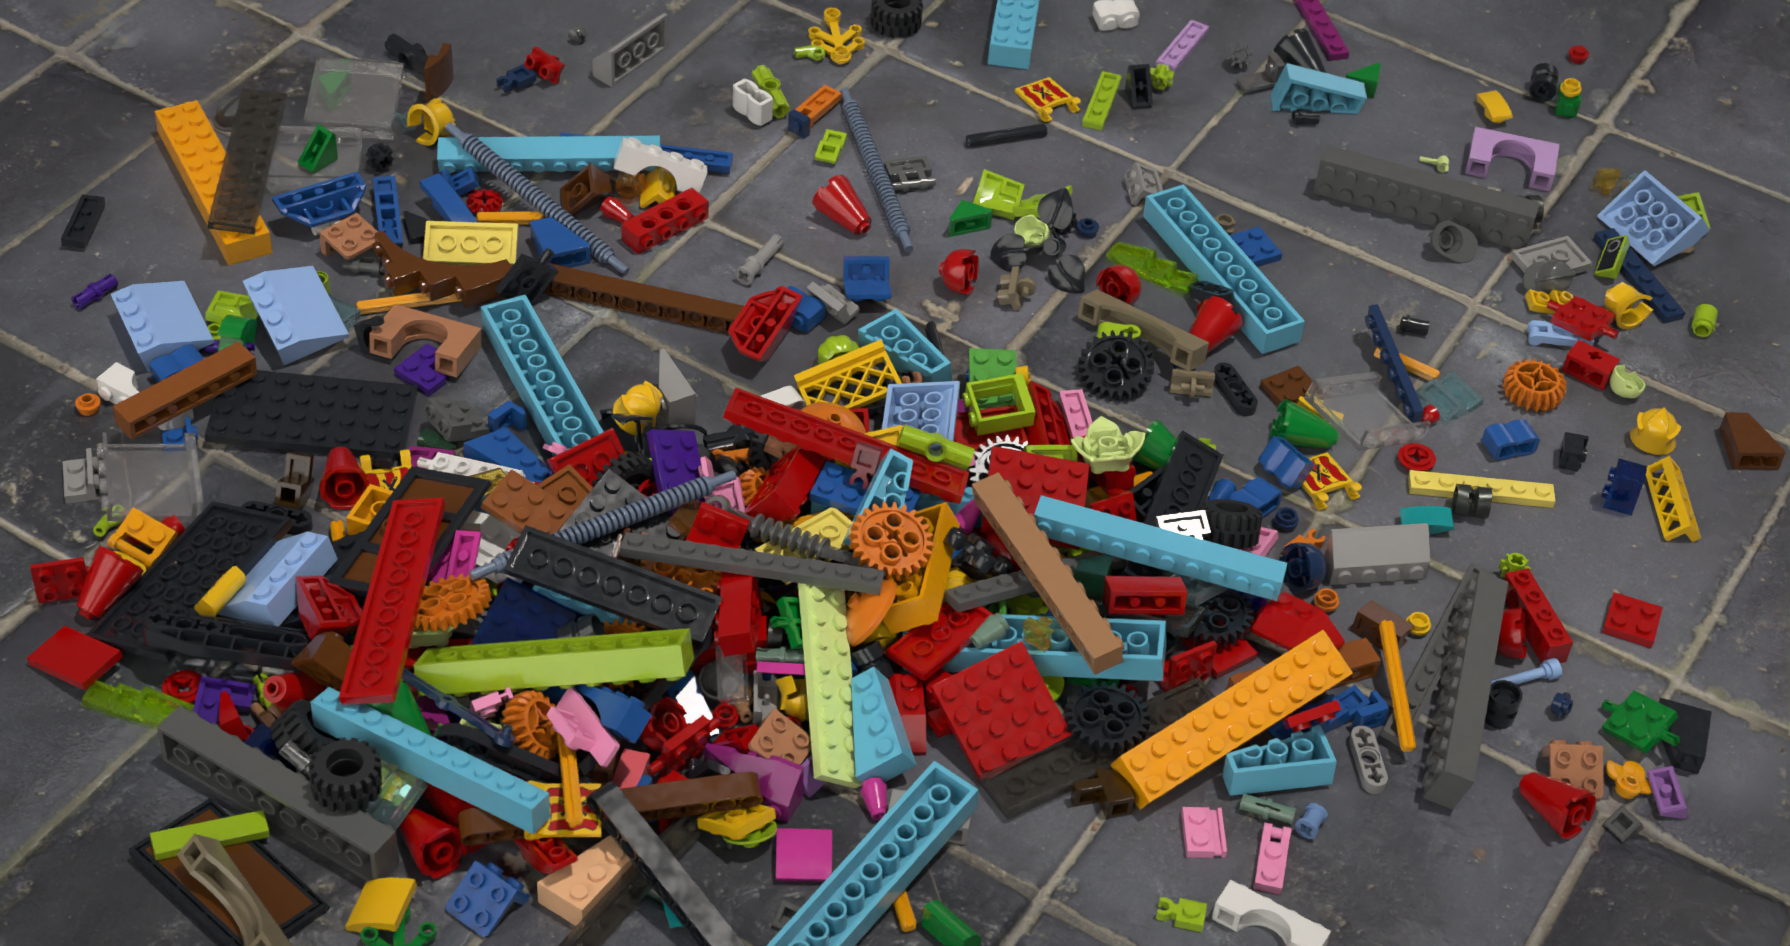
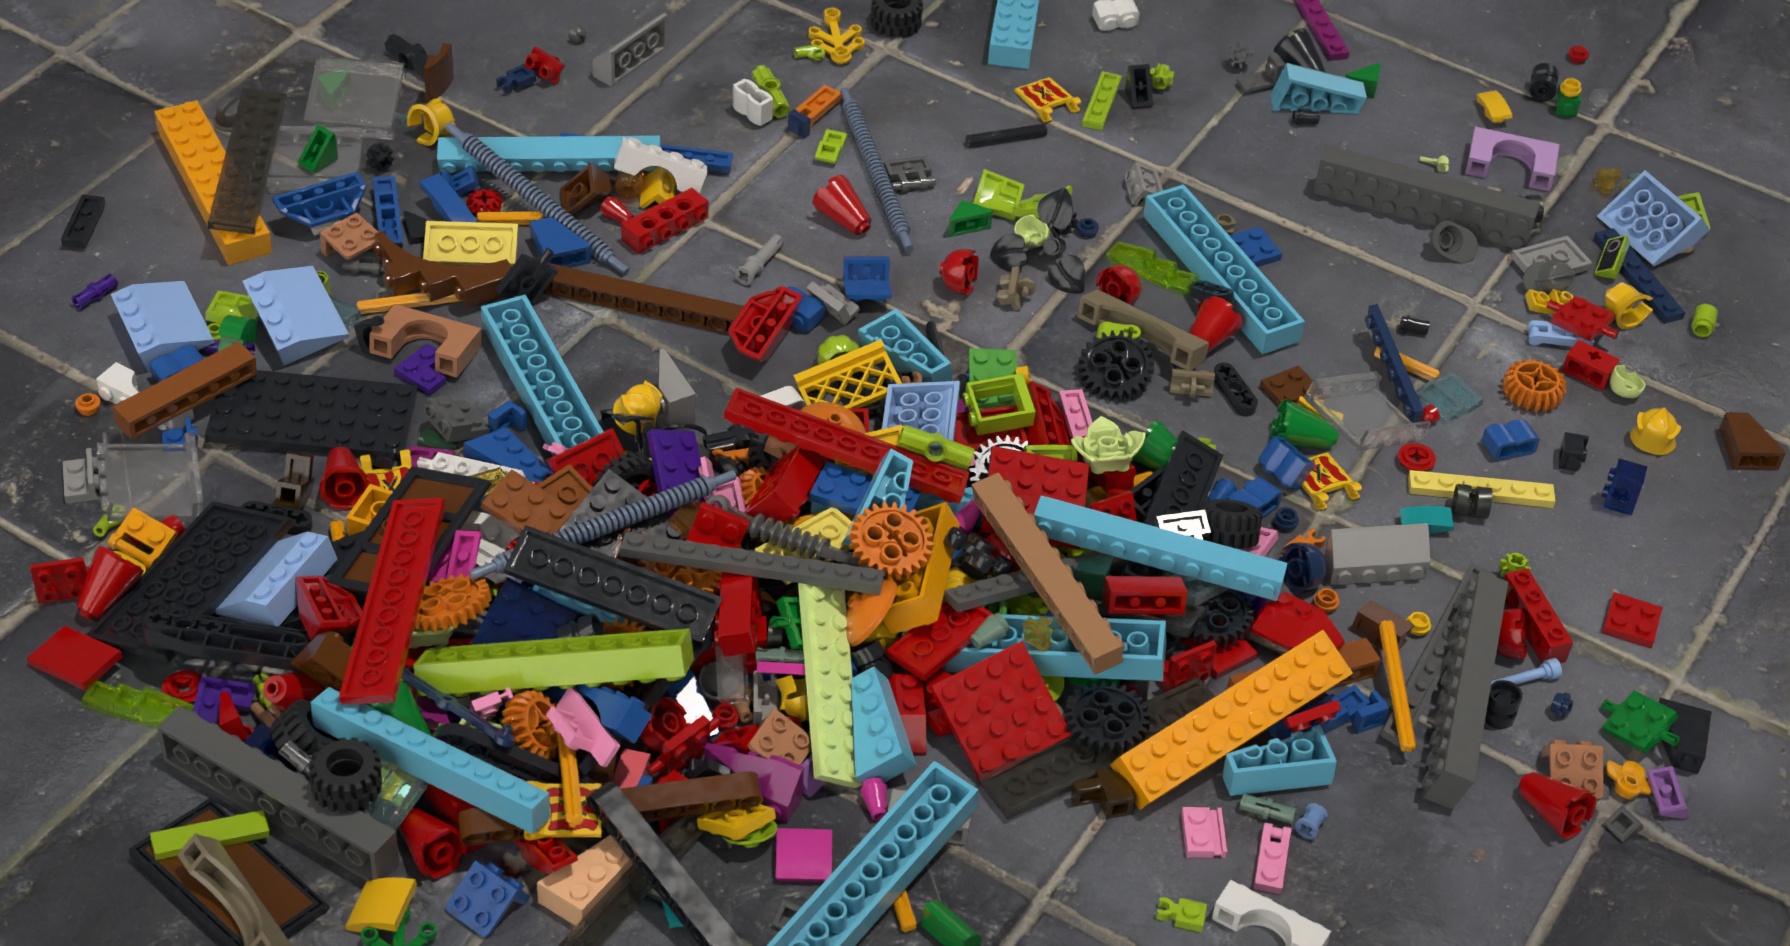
yellow brick [194,565,246,617] -> none
dark red plate [850,441,883,489] -> none
lavender tile [1155,20,1209,73] -> none
light grey beam [1349,725,1388,794] -> none
yellow fence [1644,455,1701,542] -> none

